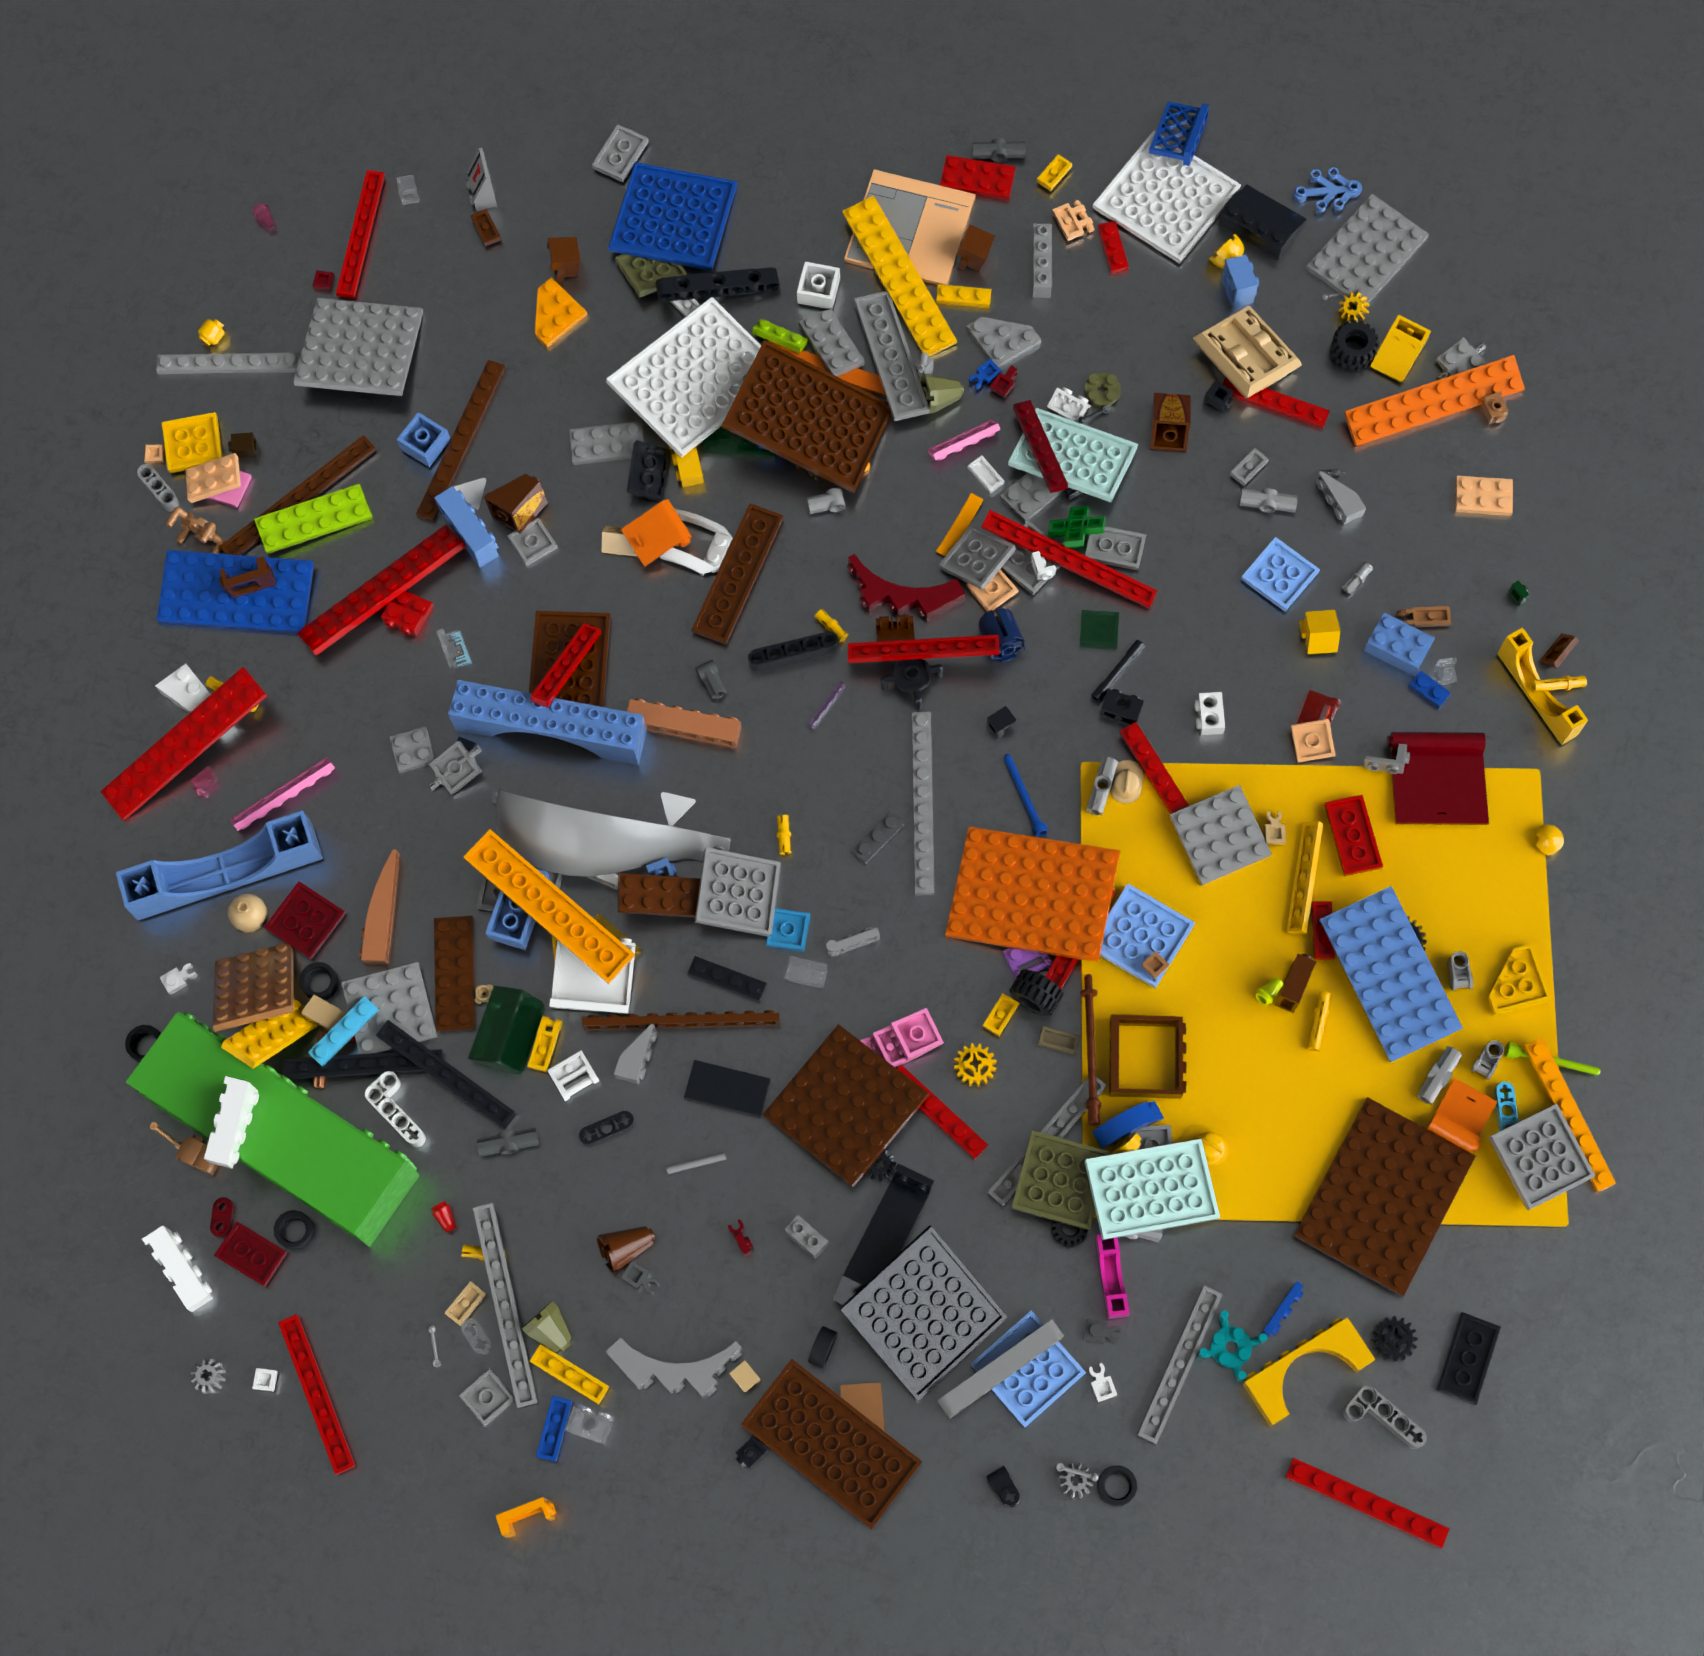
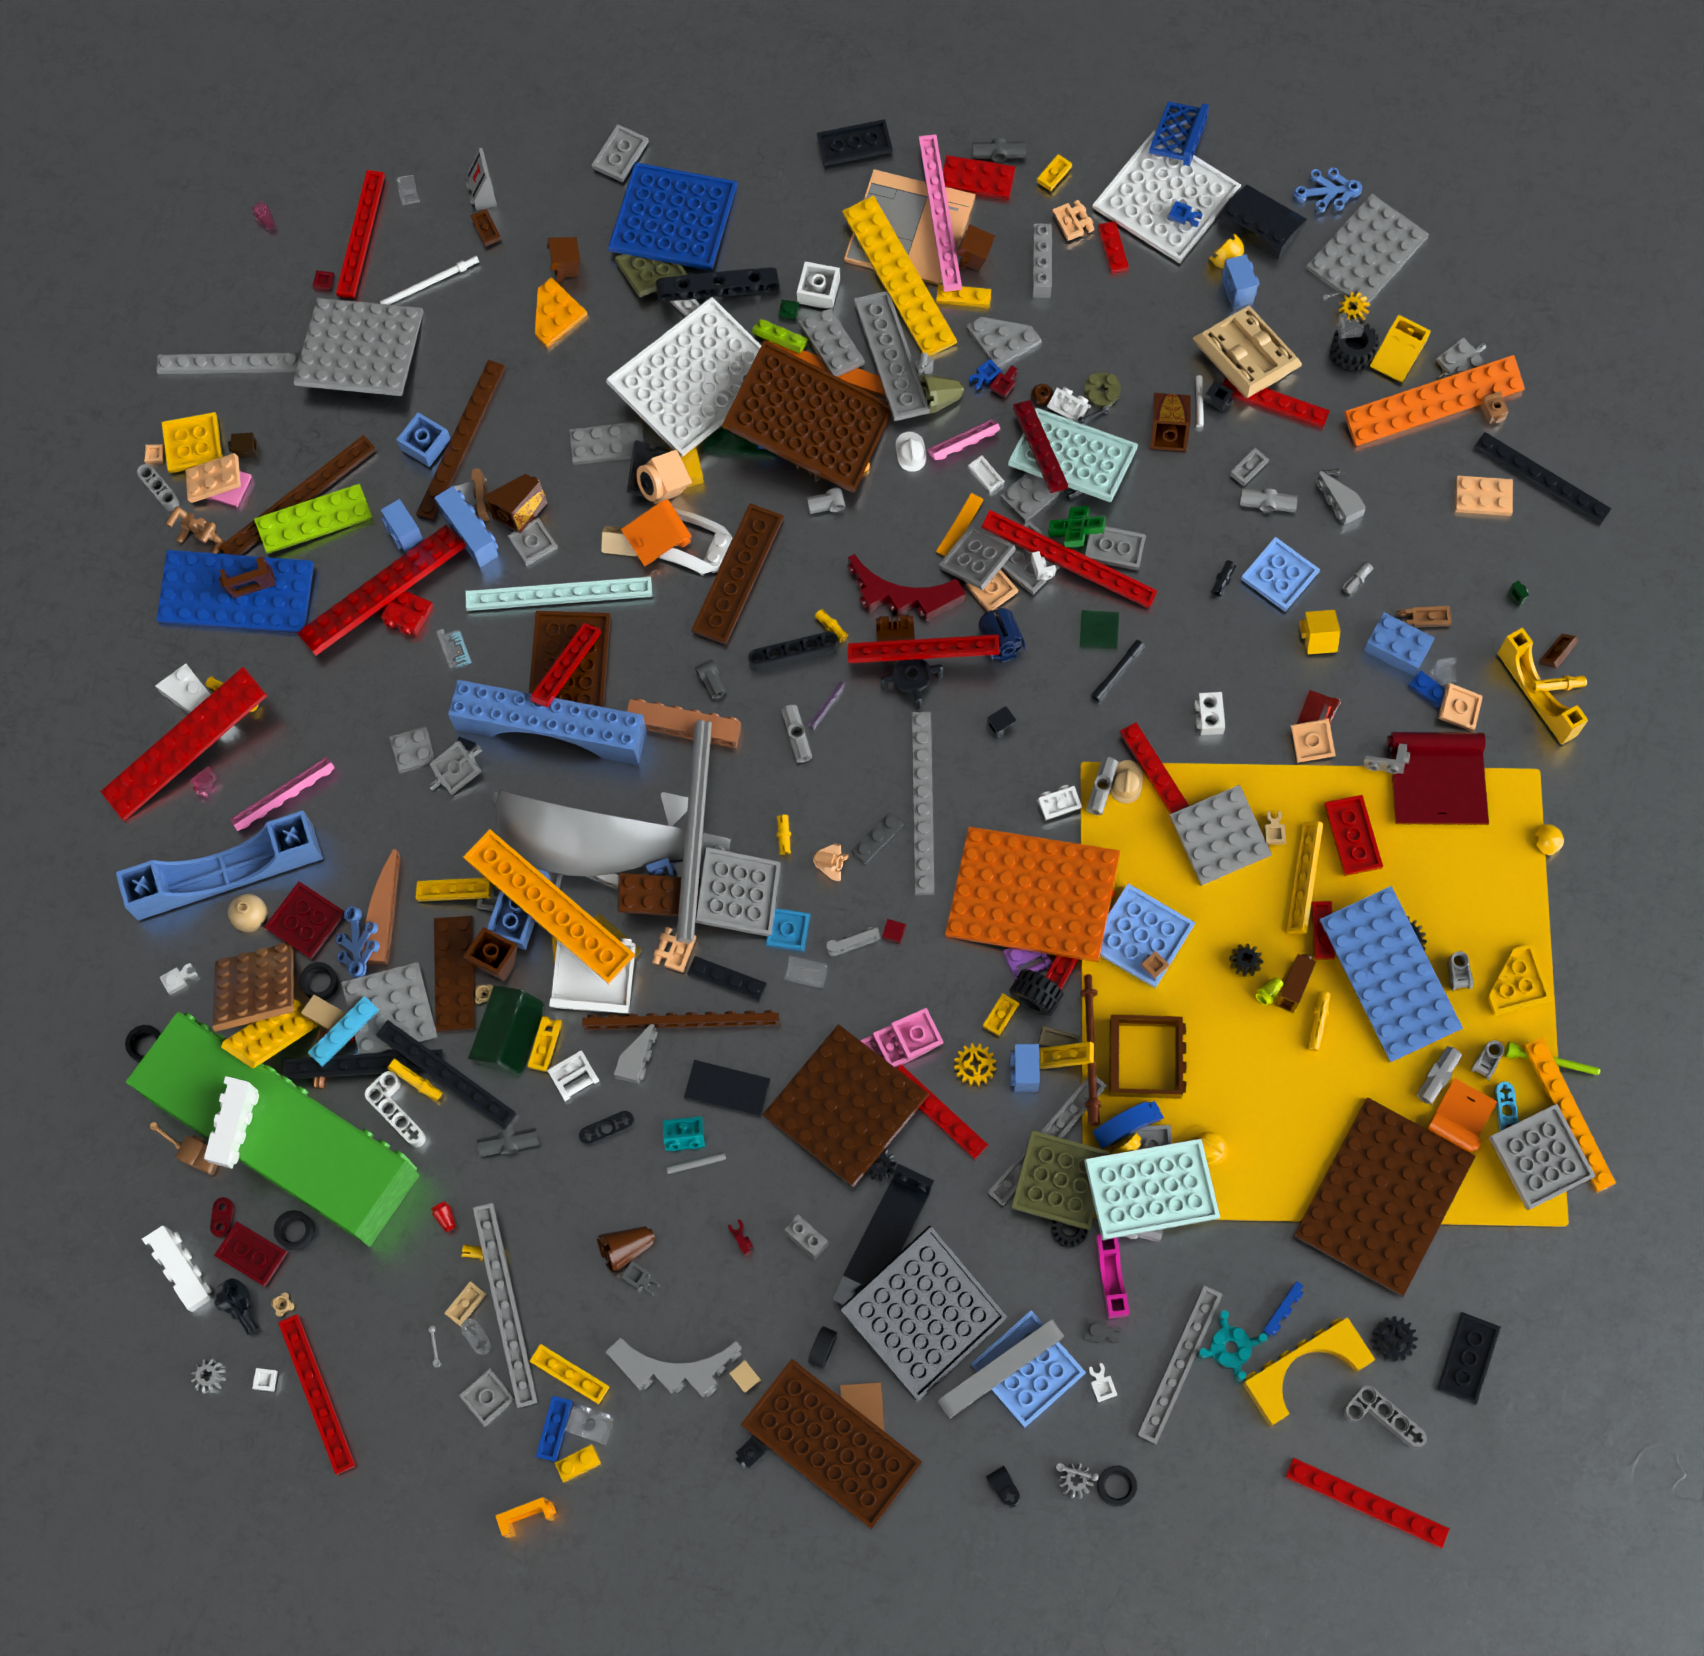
yellow head [198,319,225,346] -> none
olive cone [521,1301,572,1352] -> none
blue piece [1004,754,1049,837] -> none
black brick [1100,689,1144,725] -> none
none -> black pin [214,1278,259,1335]
none -> tan plate [270,1293,294,1317]
none -> medium blue plant [336,906,380,979]
none -> white bar [380,256,479,305]
none -> medium blue brick [381,499,423,554]
none -> yellow pin [387,1058,443,1102]
none -> yellow plate [415,878,492,902]
none -> reddish brown slope [463,927,518,982]
none -> light aqua plate [466,577,652,611]
none -> medium nougat hinge [471,468,490,521]
none -> yellow plate [554,1444,601,1483]
none -> light nougat piece [637,450,692,504]
none -> light nougat plate [652,927,696,973]
none -> teal bracket [663,1116,705,1151]
none -> light grey axle [676,720,712,944]
none -> dark green plate [778,300,799,321]
none -> light grey piece [781,705,812,763]
none -> light nougat brick [813,843,849,881]
none -> black plate [817,119,893,166]
none -> dark red tile [882,919,906,944]
none -> white piece [895,432,927,472]
none -> bright pink plate [919,134,962,292]
none -> medium blue brick [1010,1044,1040,1092]
none -> reddish brown plate [1031,384,1054,405]
none -> white bracket [1037,785,1082,821]
none -> yellow plate [1039,1042,1094,1069]
none -> blue plate [1168,201,1203,227]
none -> white bar [1195,375,1203,428]
none -> black pin [1210,560,1236,597]
none -> black gear [1229,943,1263,977]
none -> clear panel [1337,313,1364,339]
none -> light nougat plate [1438,683,1483,732]
none -> black plate [1474,432,1612,525]

